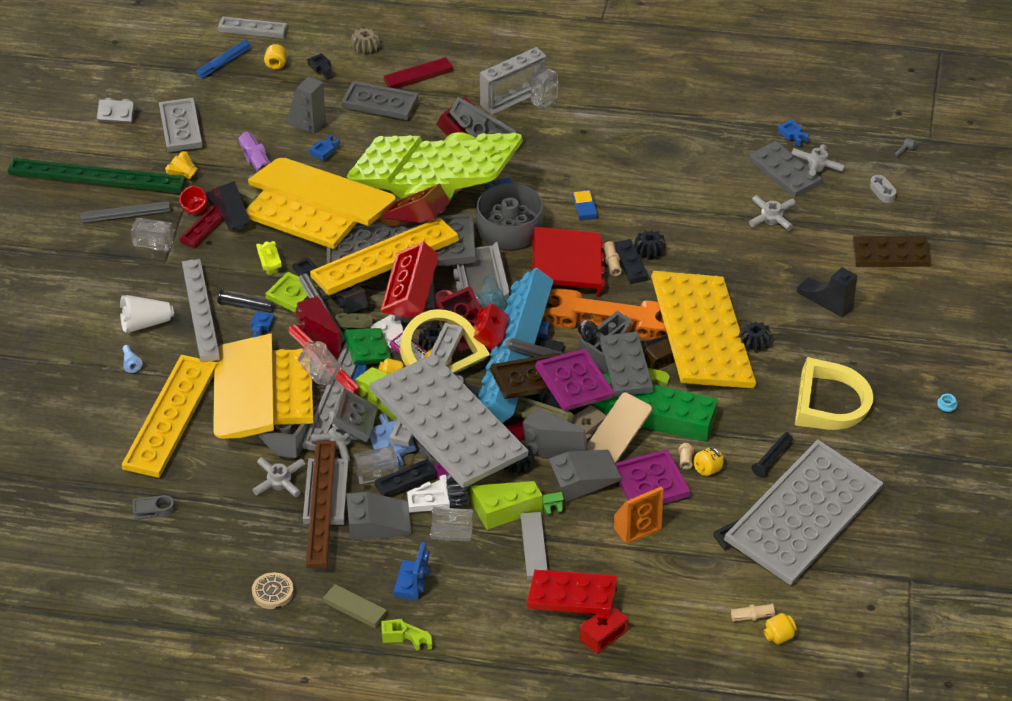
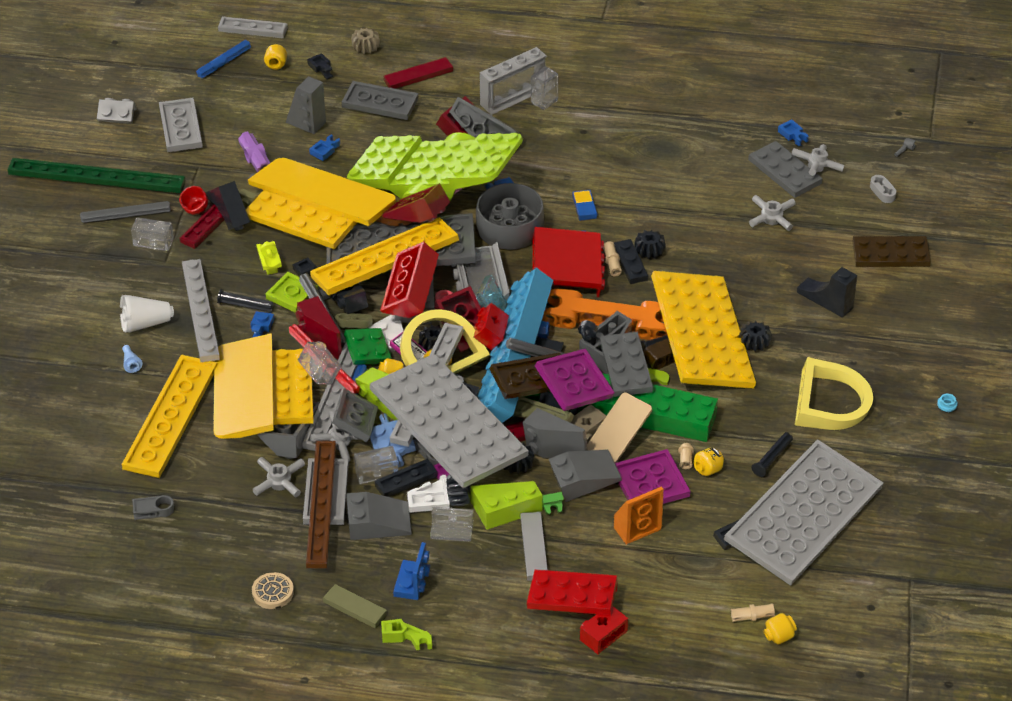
yellow rock [165,151,198,180] -> none

